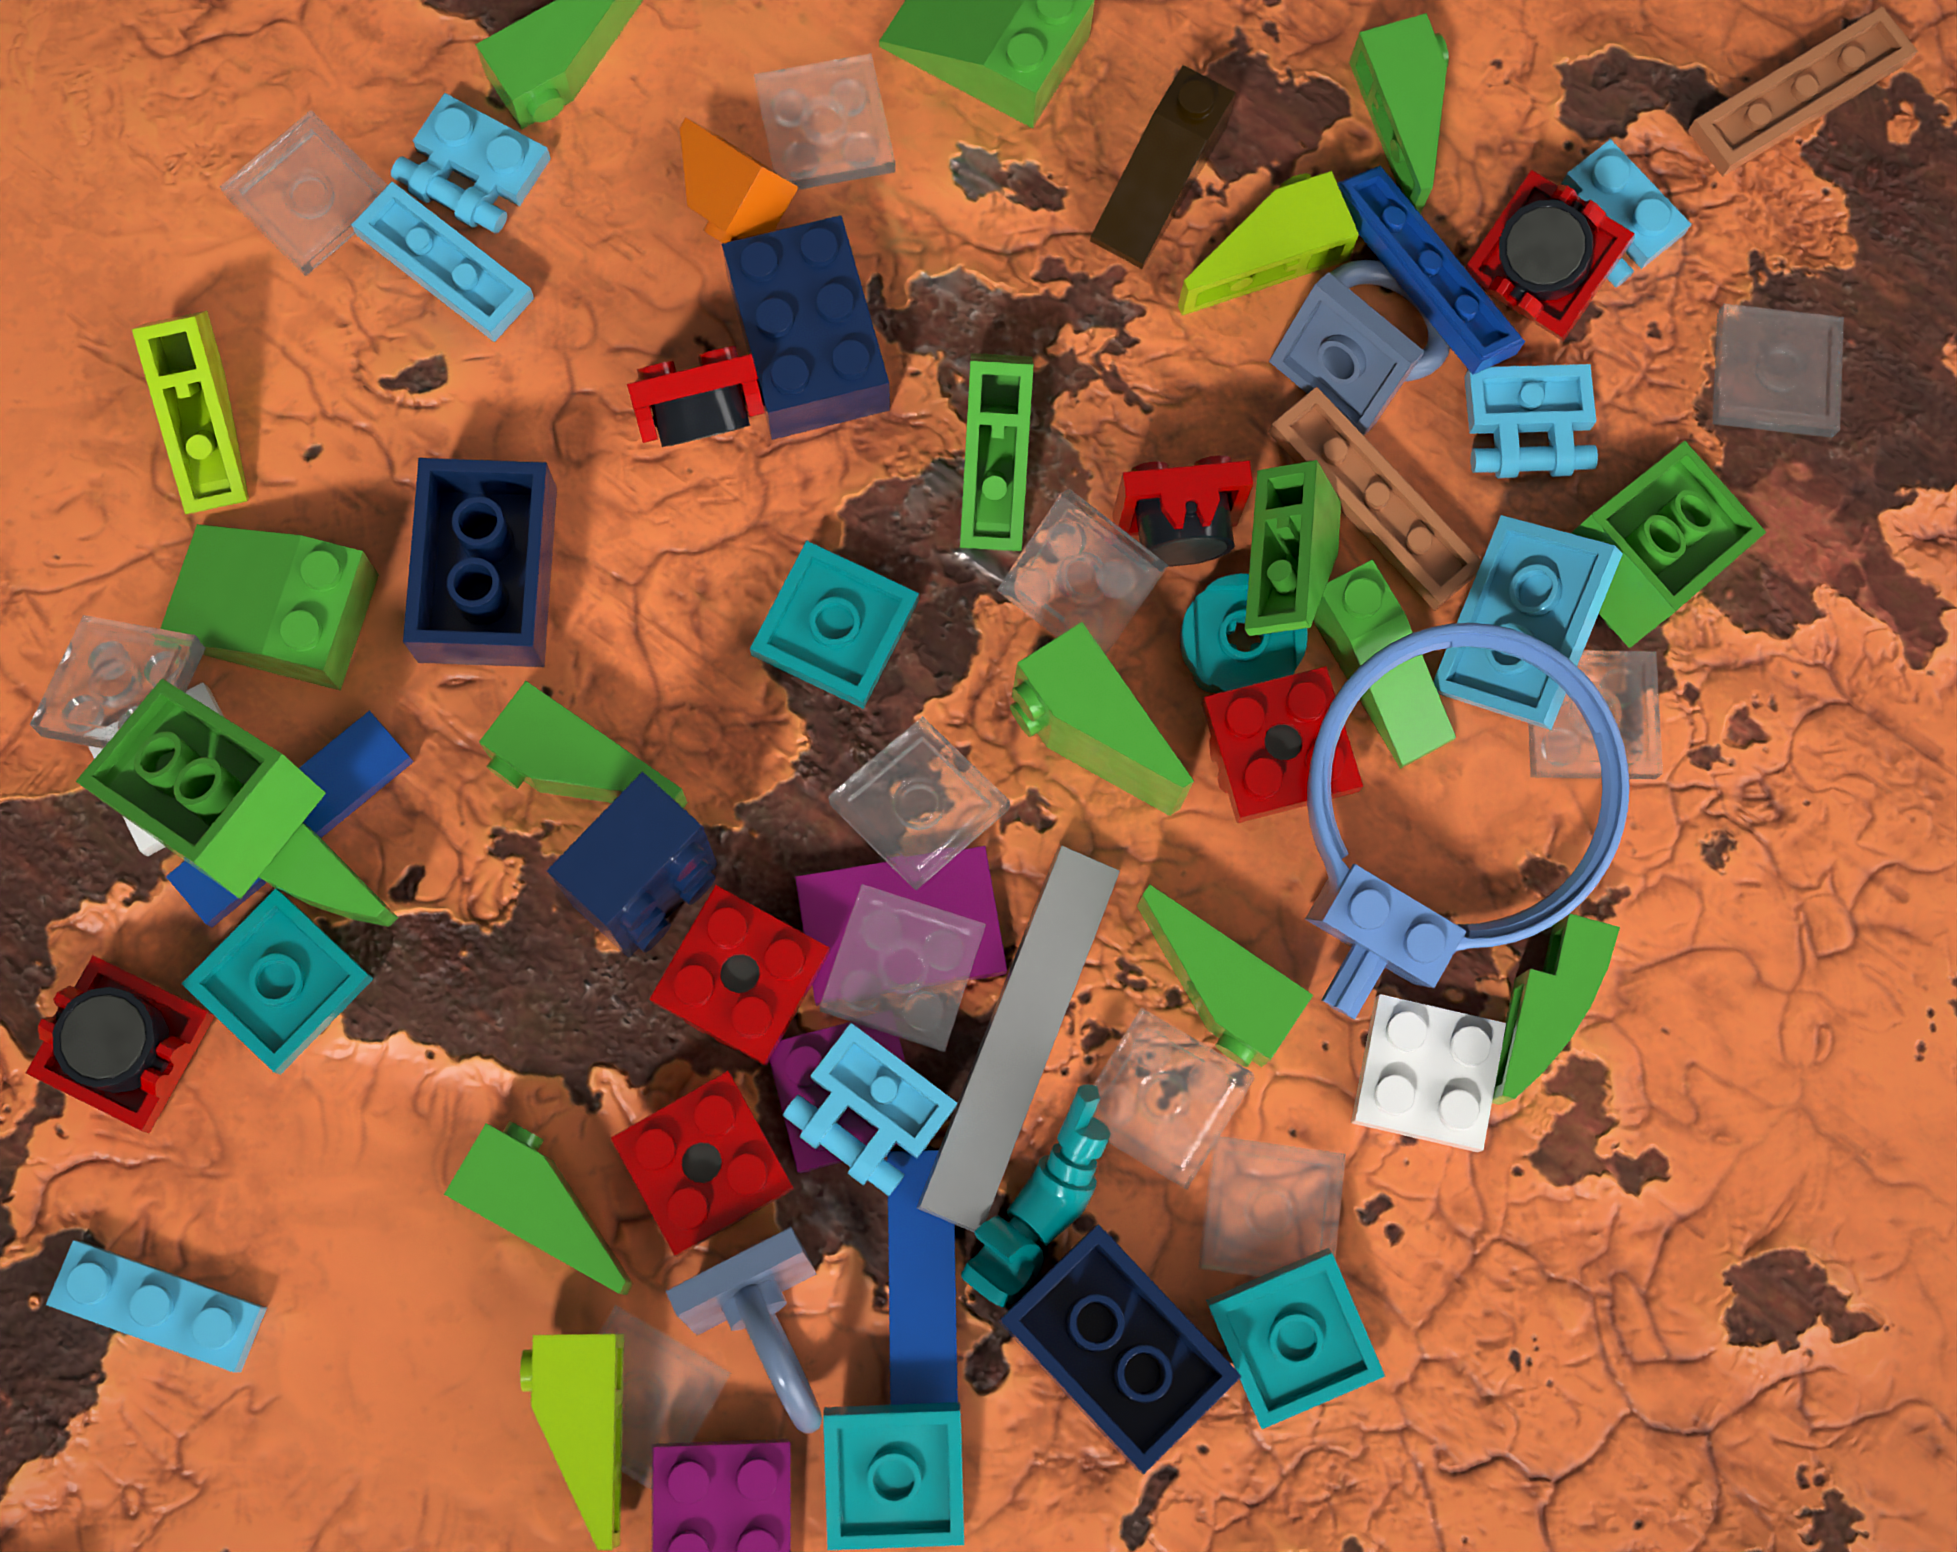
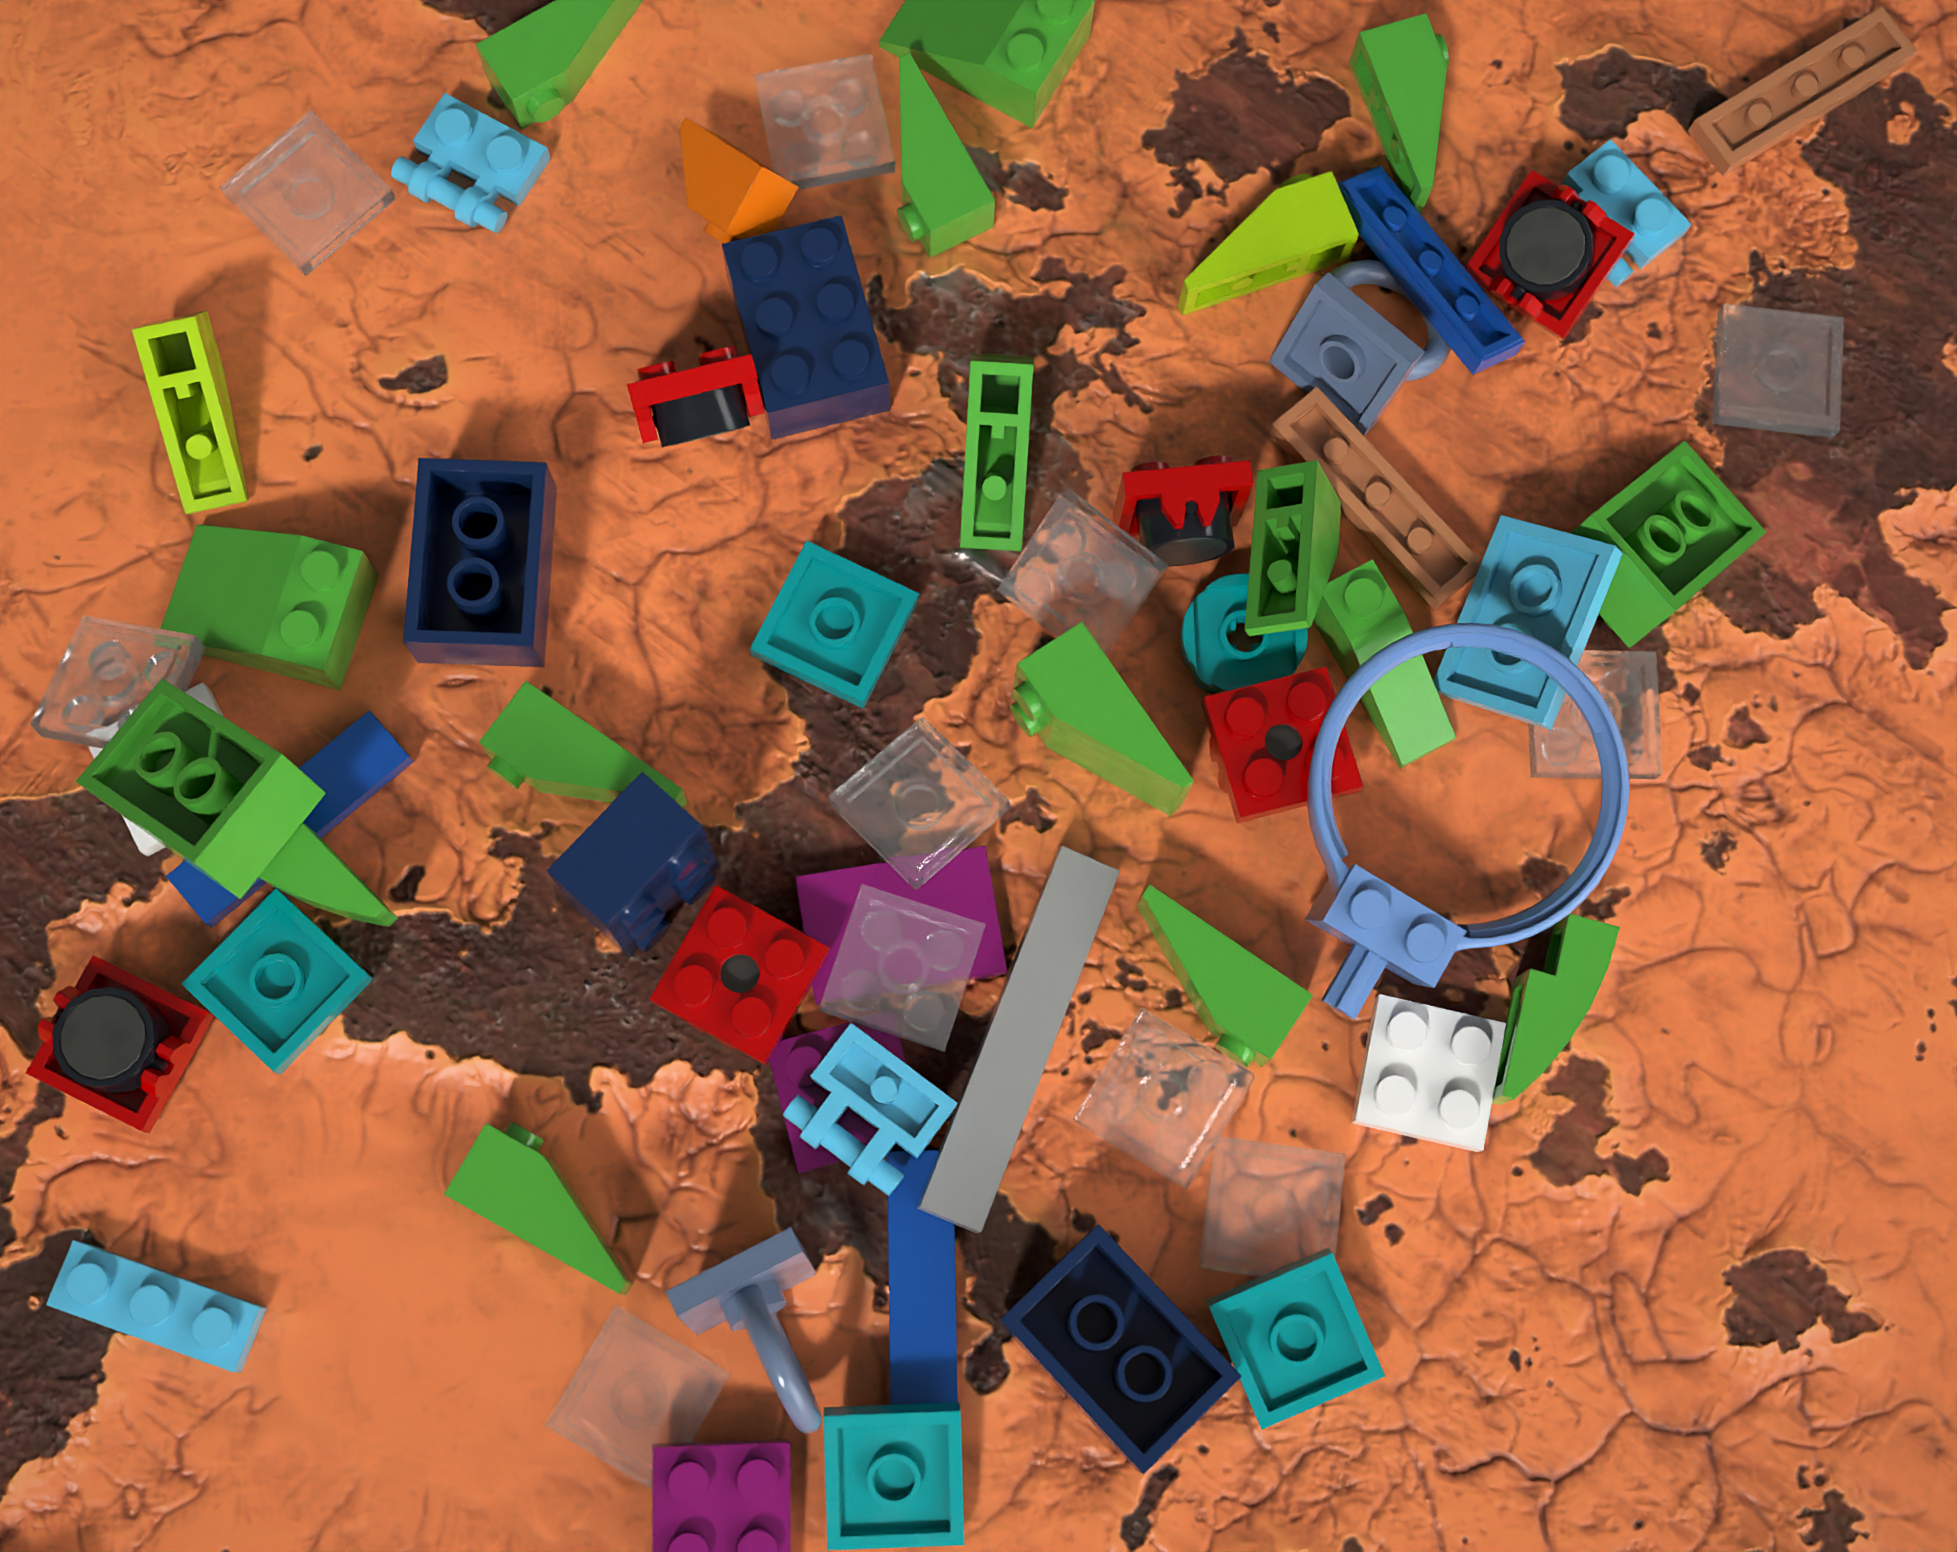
medium azure plate [351,182,534,342] -> none
lime slope [520,1334,624,1550] -> none
red piece [611,1071,794,1257] -> none
teal piece [961,1084,1111,1308] -> none
dark brown slope [1090,65,1236,269] -> none
medium azure plate [1464,364,1598,478] -> none
none -> bright green slope [897,52,995,258]

